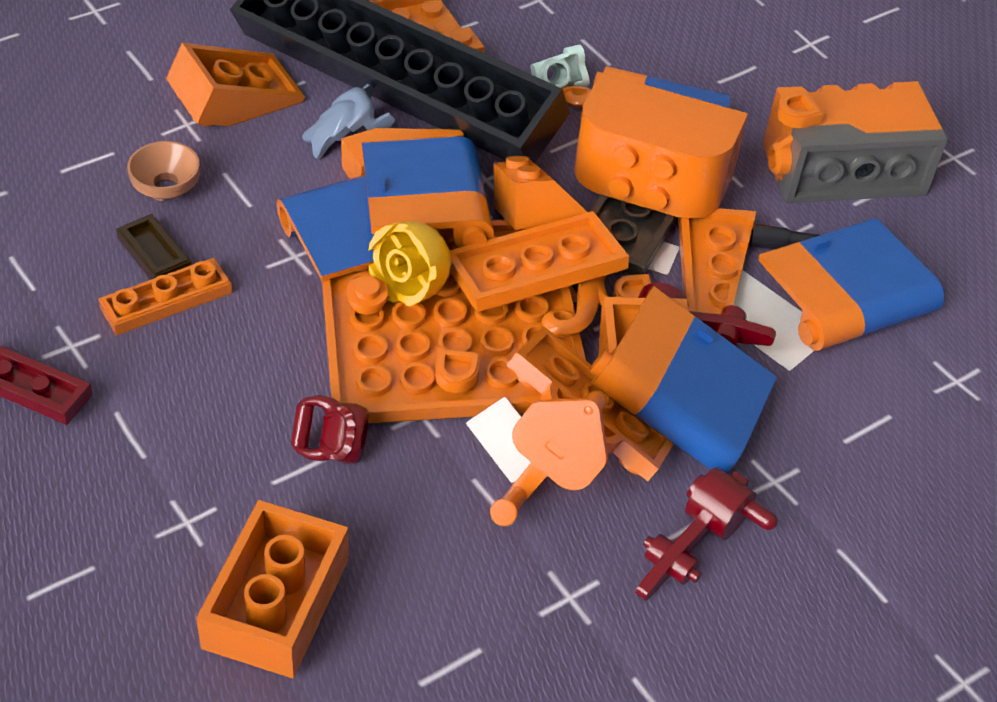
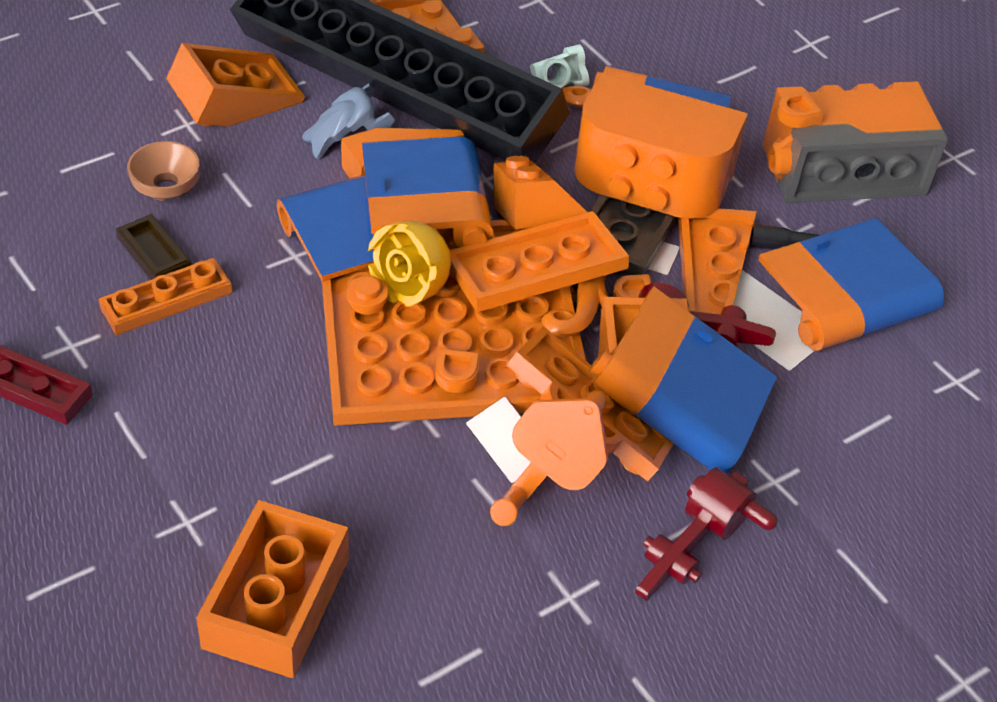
dark red piece [291,395,369,464] -> none

